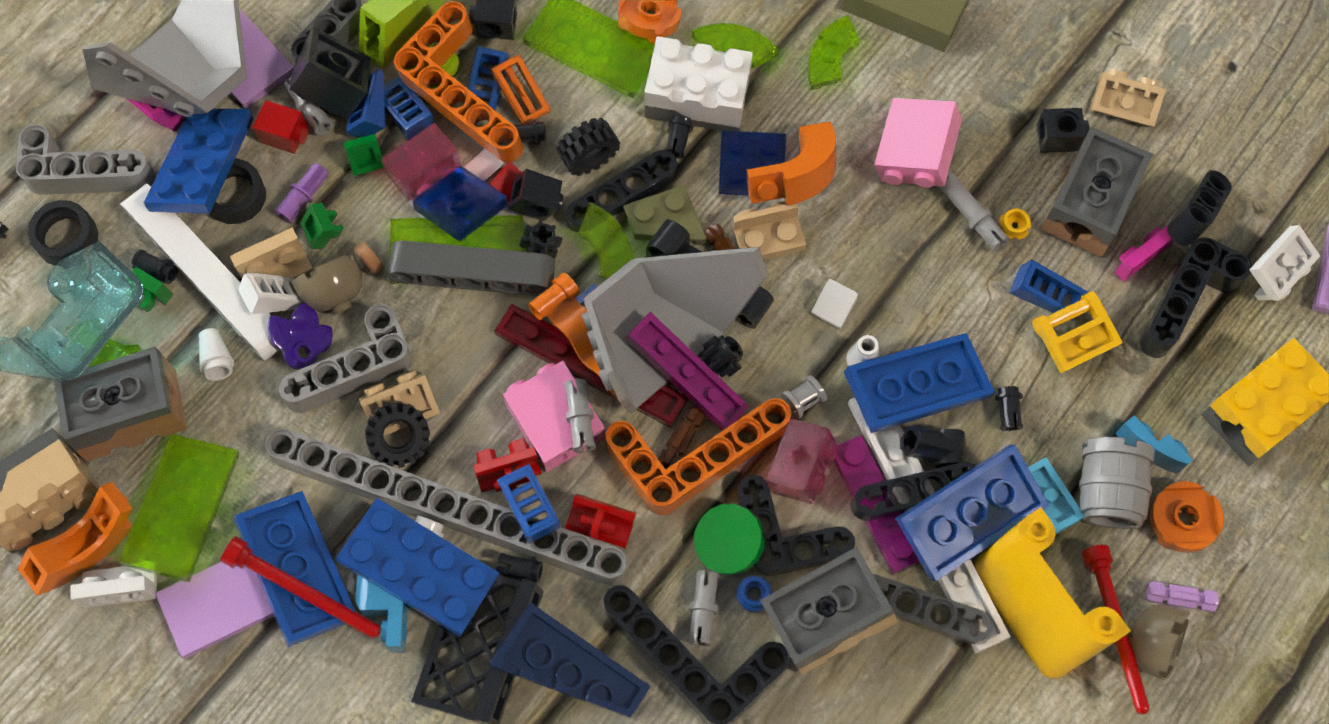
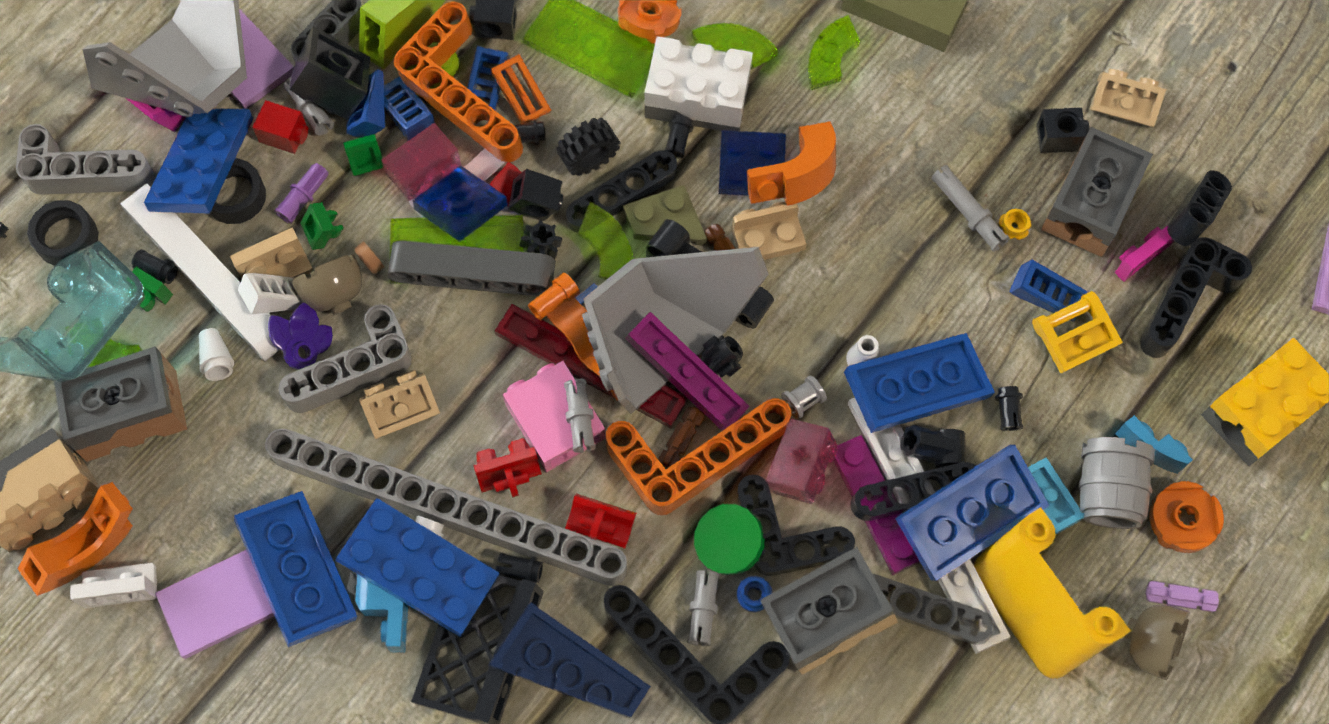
clear neon green tile [118,434,240,582] -> none
red piece [220,536,381,638] -> none
black tyre [365,401,430,468] -> none
blue slope [497,464,561,544] -> none
white slope [811,279,858,329] -> none
bright pink brick [874,98,962,188] -> none
red piece [1081,545,1150,715] -> none
white bracket [1249,225,1320,301] -> none

